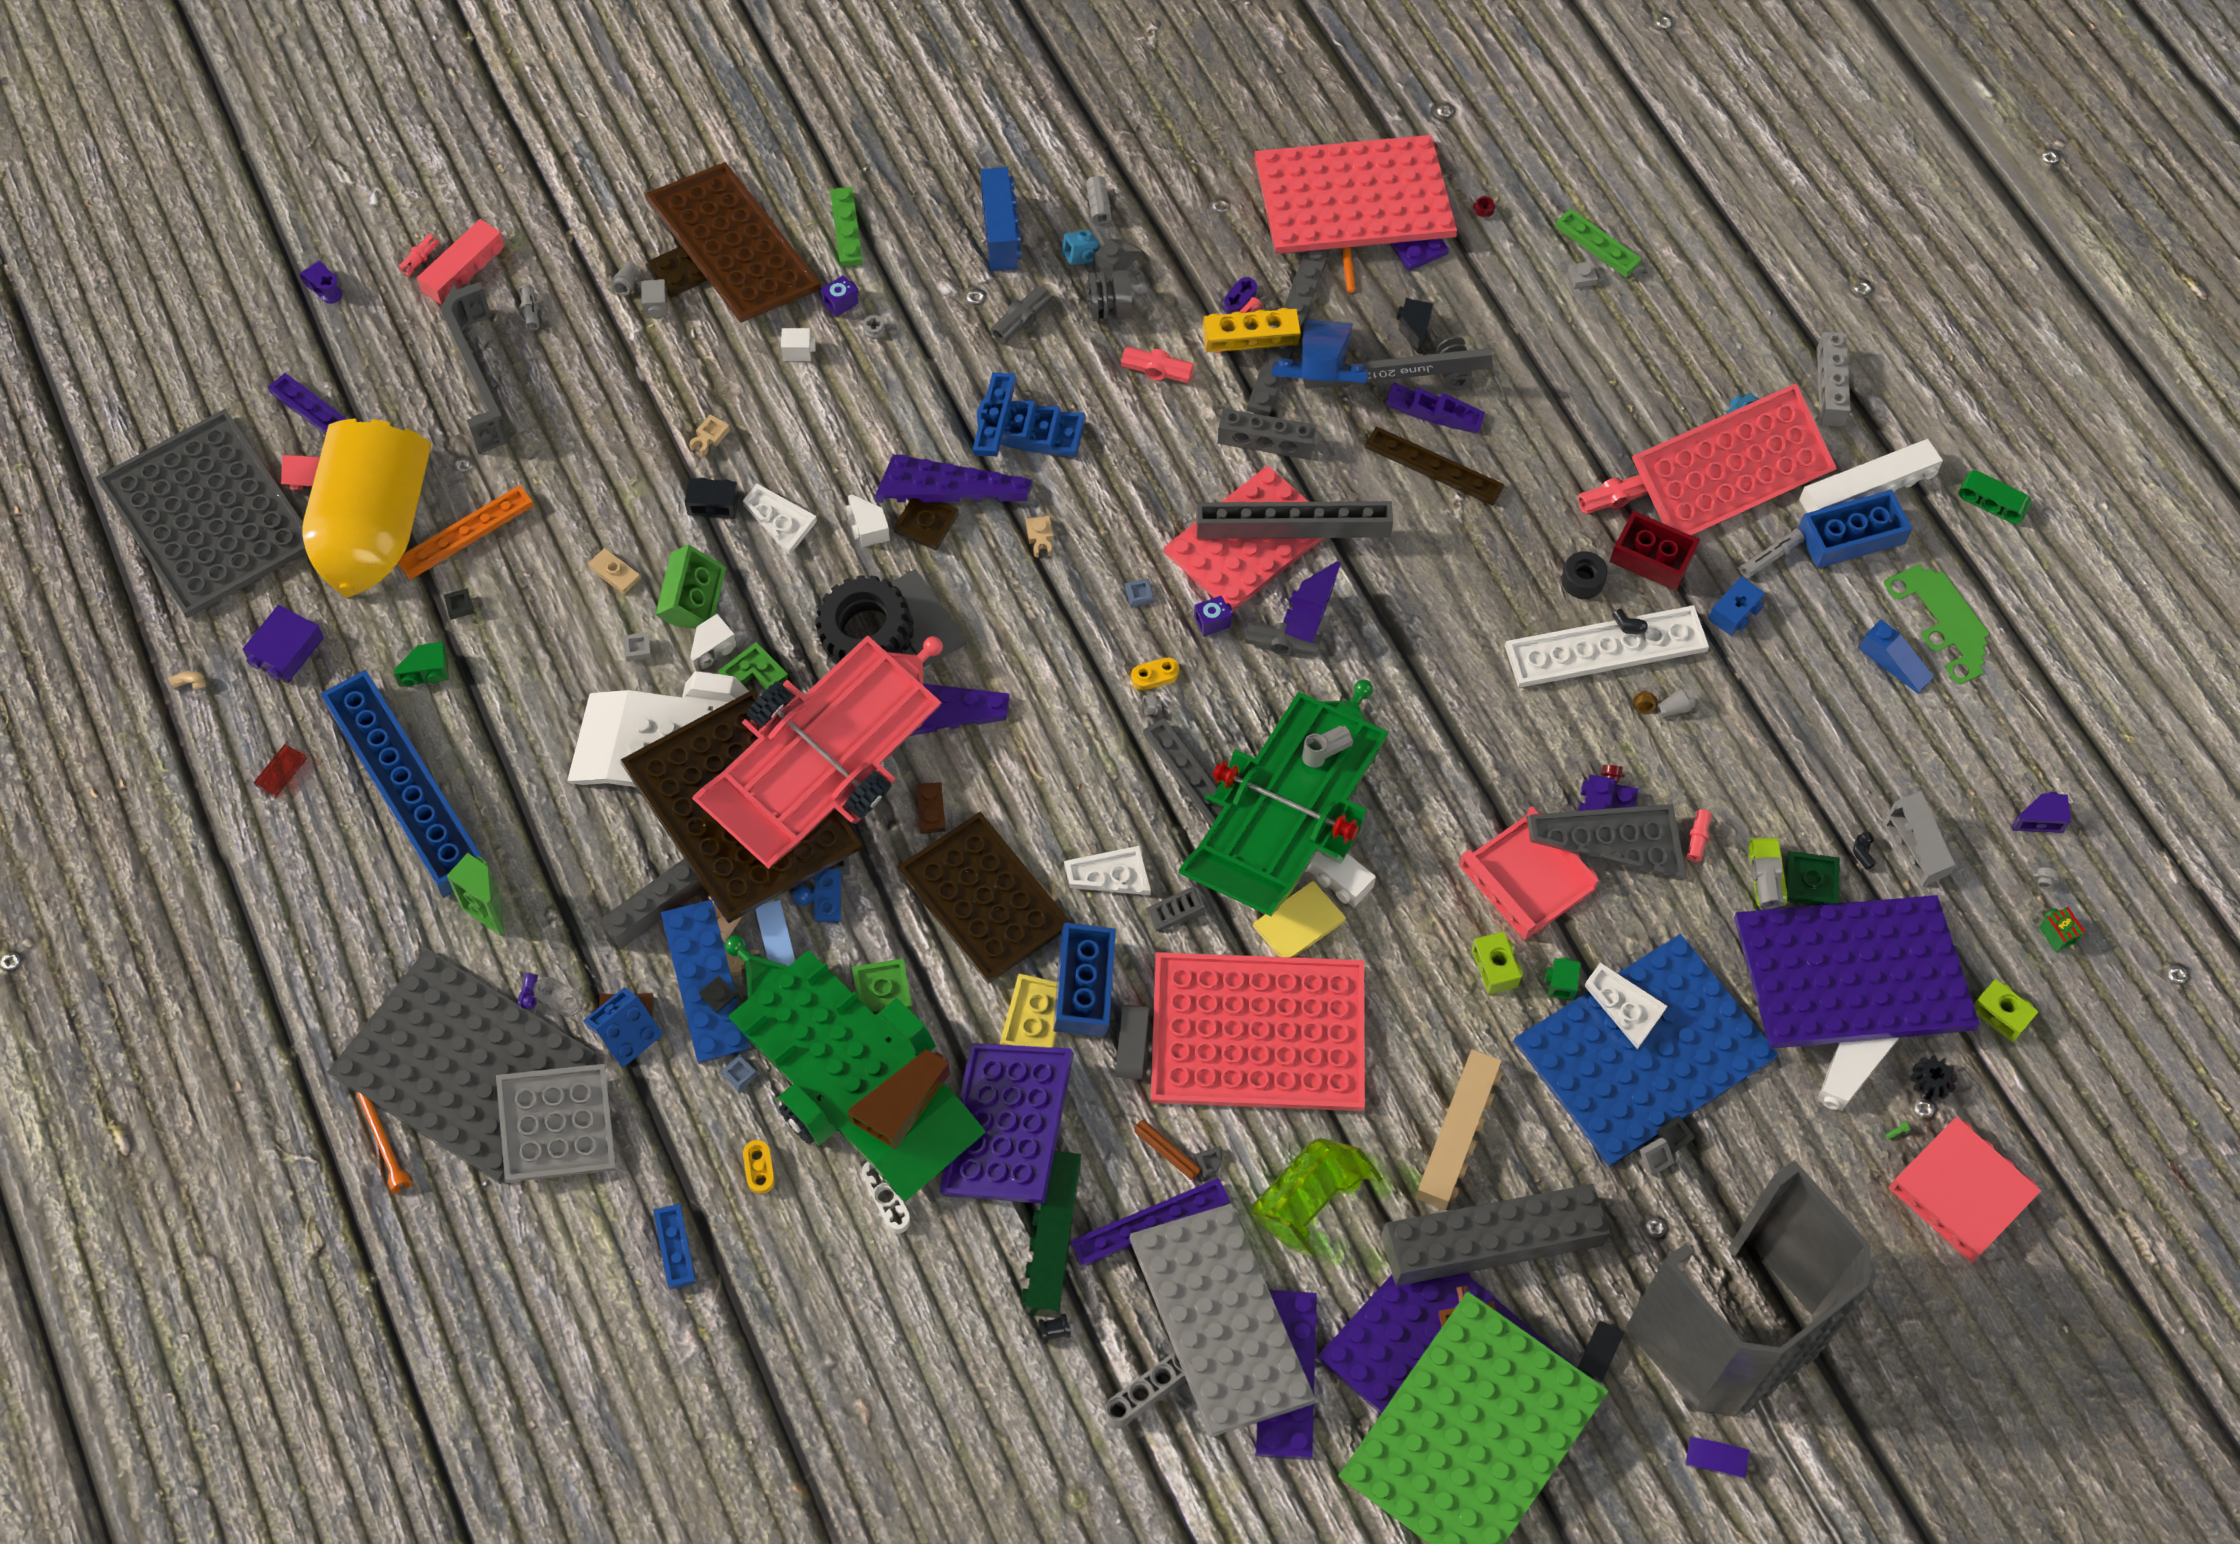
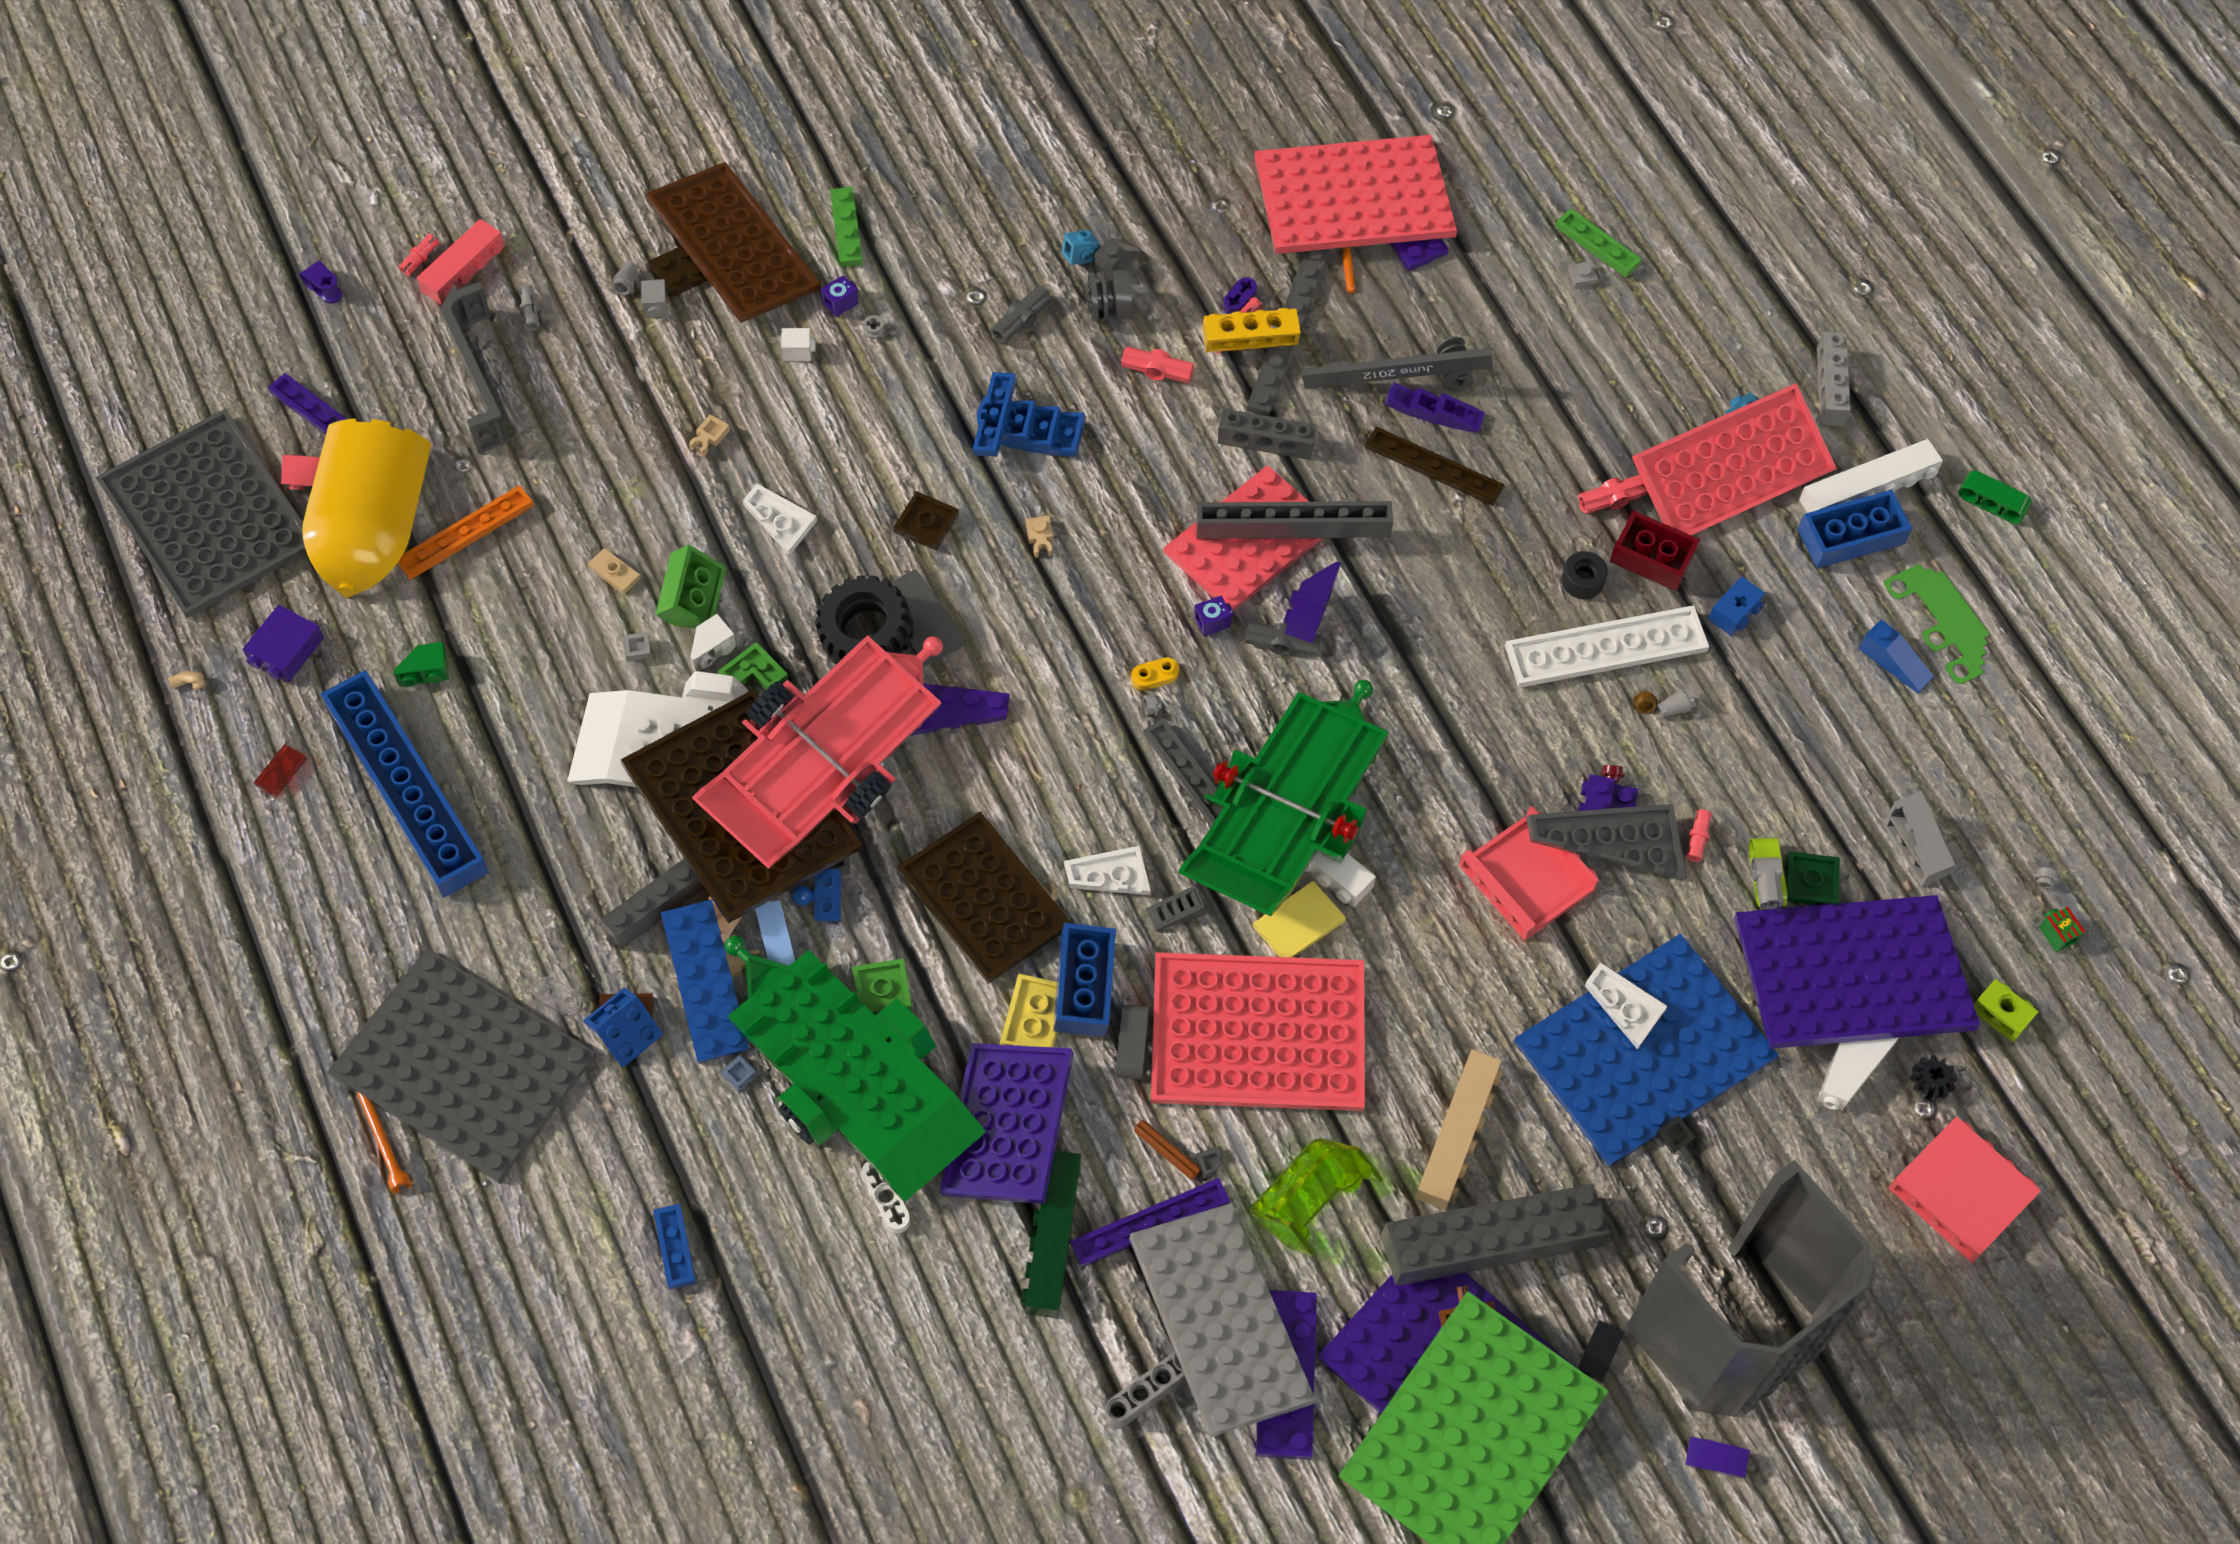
pearl dark grey plate [443,588,474,620] -> none
bright green slope [447,853,504,936] -> none
light grey plate [496,1064,615,1183] -> none
dark purple arm [518,972,538,1009] -> none
black brick [685,477,739,519] -> none
pearl dark grey plate [699,976,737,1014] -> none
yellow plate [743,1140,775,1194] -> none
white slope [845,494,890,548] -> none
reddish brown slope [848,1049,951,1150] -> none
dark purple wing [875,454,1033,503] -> none
reddish brown plate [916,782,946,834] -> none
blue brick [980,167,1022,271] -> none
black bush [1038,1313,1071,1344] -> none
light grey axle [1086,176,1112,225] -> none
sand blue tile [1125,578,1154,608] -> none
blue slope [1272,320,1369,383] -> none
light grey piece [1302,726,1353,767] -> none
black slope [1396,298,1433,354] -> none
lime brick [1471,931,1523,995] -> none
dark red plate [1473,196,1495,217] -> none
green brick [1545,957,1581,1001] -> none
black arm [1612,609,1648,635] -> none
light grey plate [1639,1137,1674,1176] -> none
light grey pin [1739,529,1805,579] -> none
black arm [1853,831,1876,870] -> none
bright green piece [1885,1121,1911,1140] -> none
dark purple slope [2012,792,2071,833] -> none

